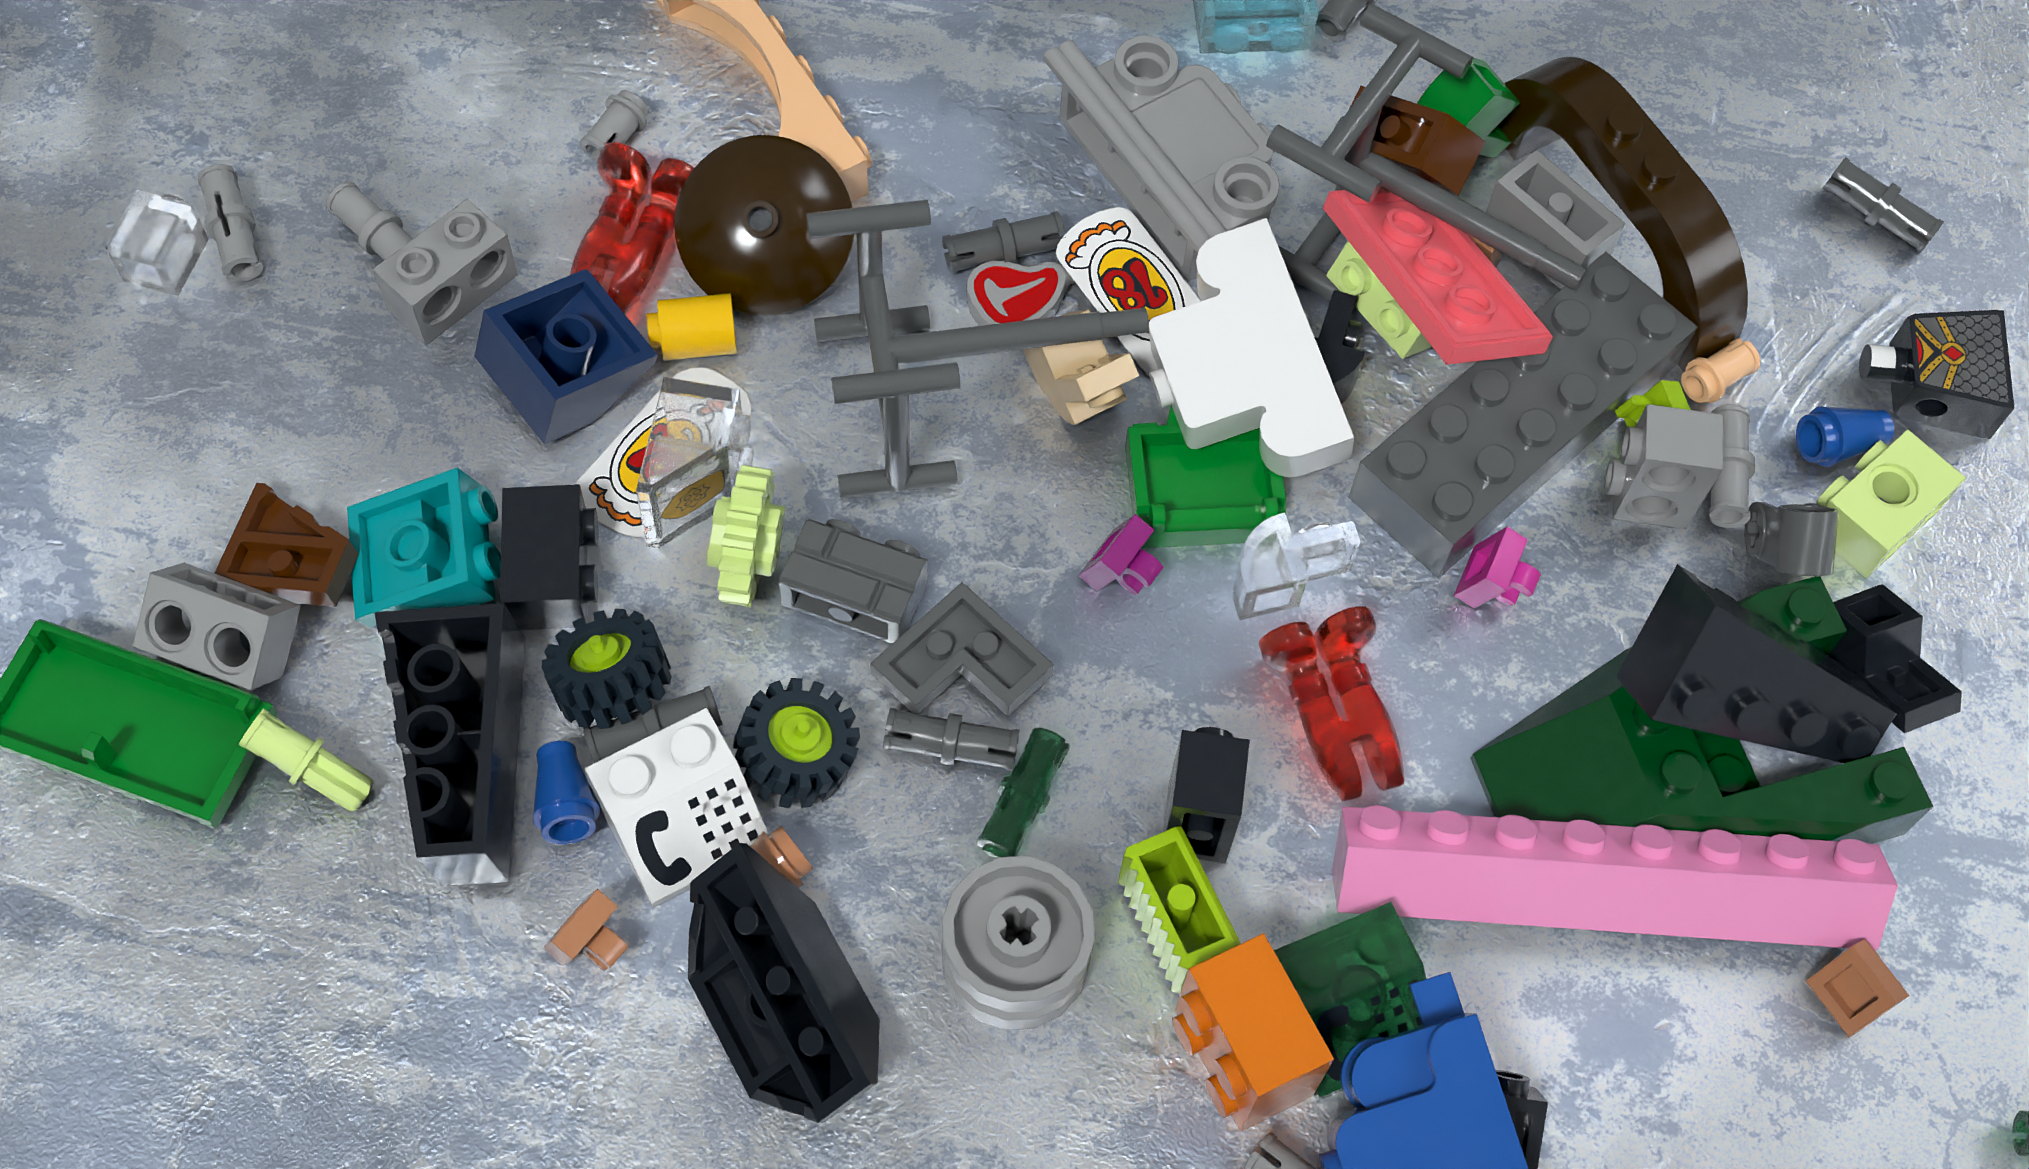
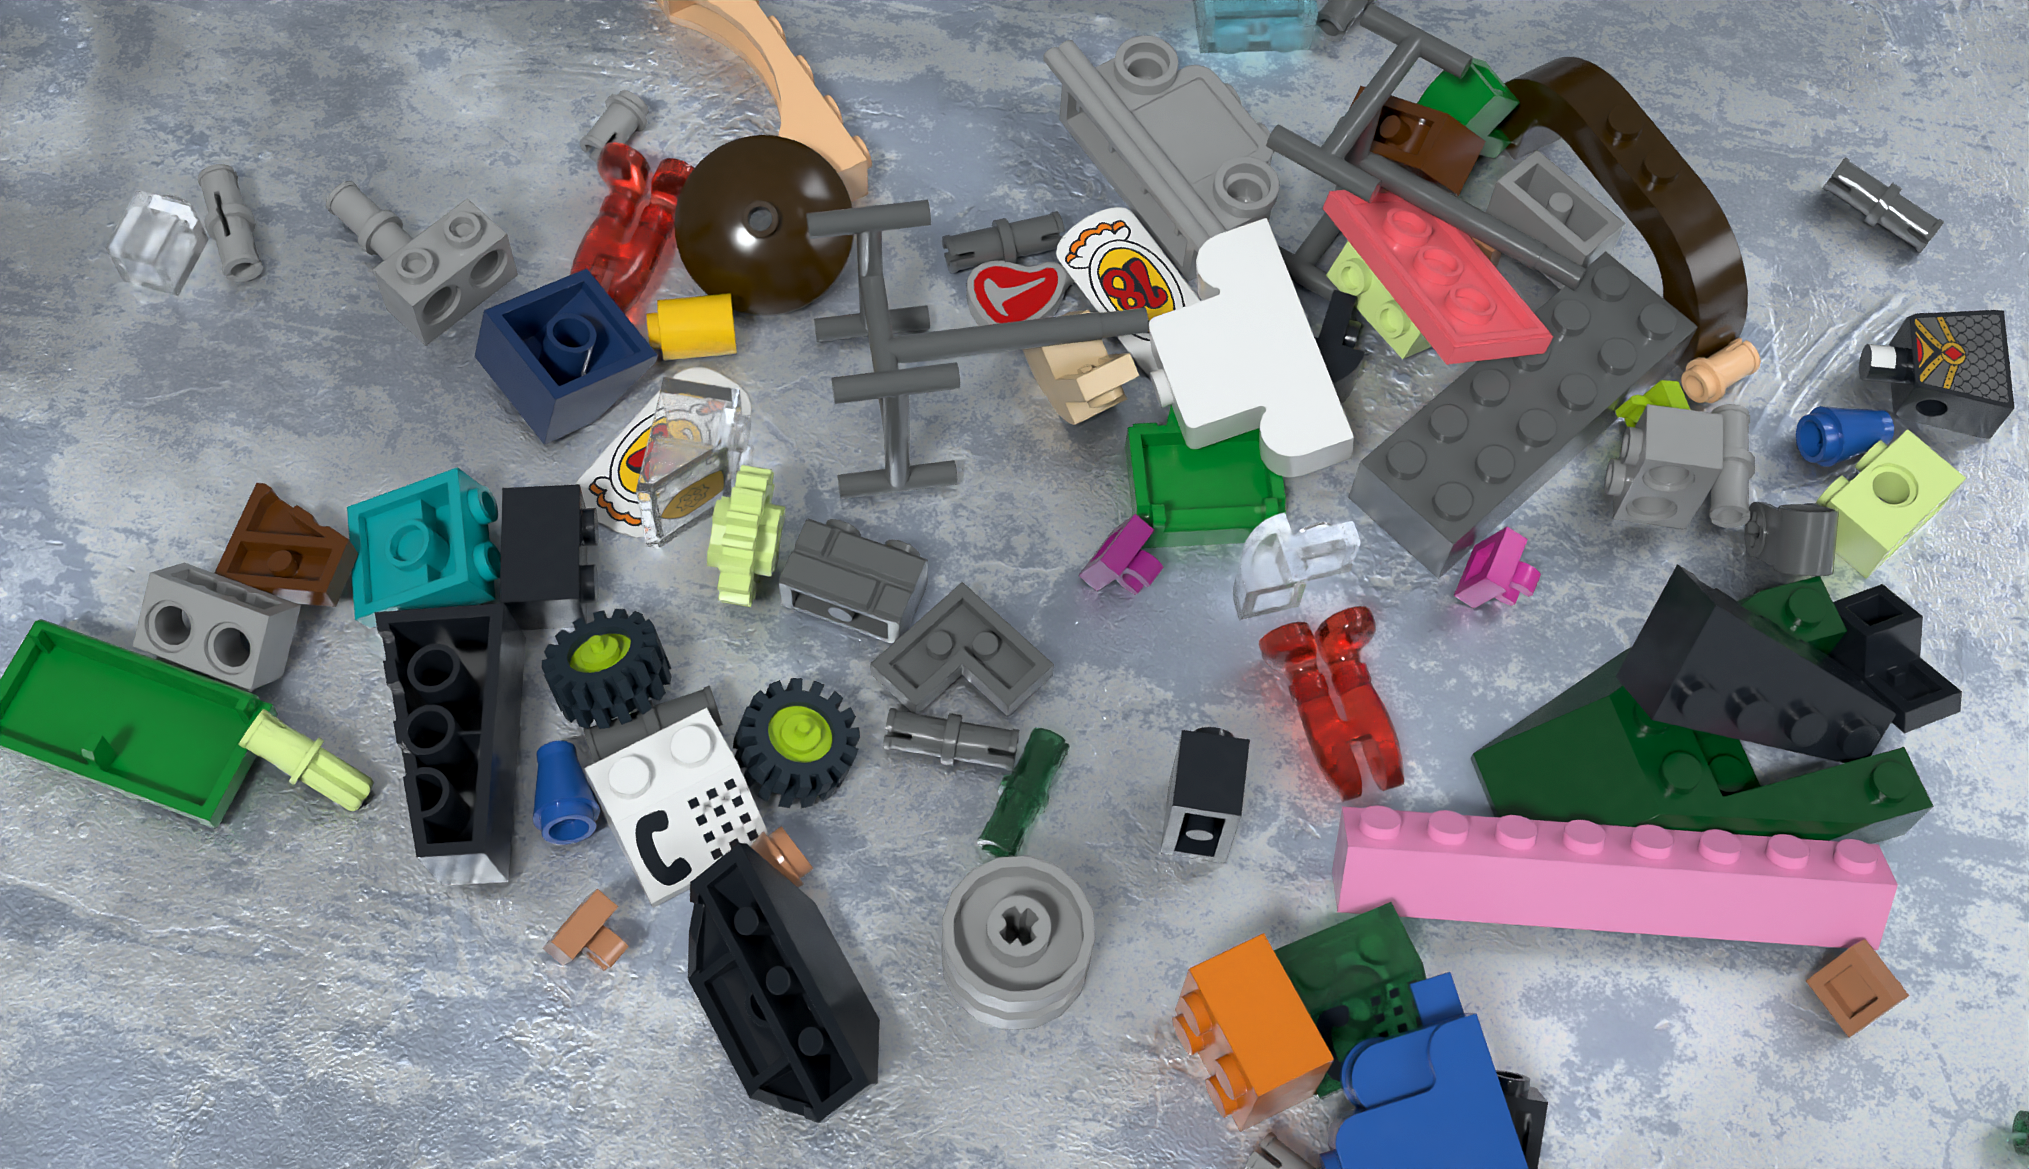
lime brick [1117,826,1241,994] -> none

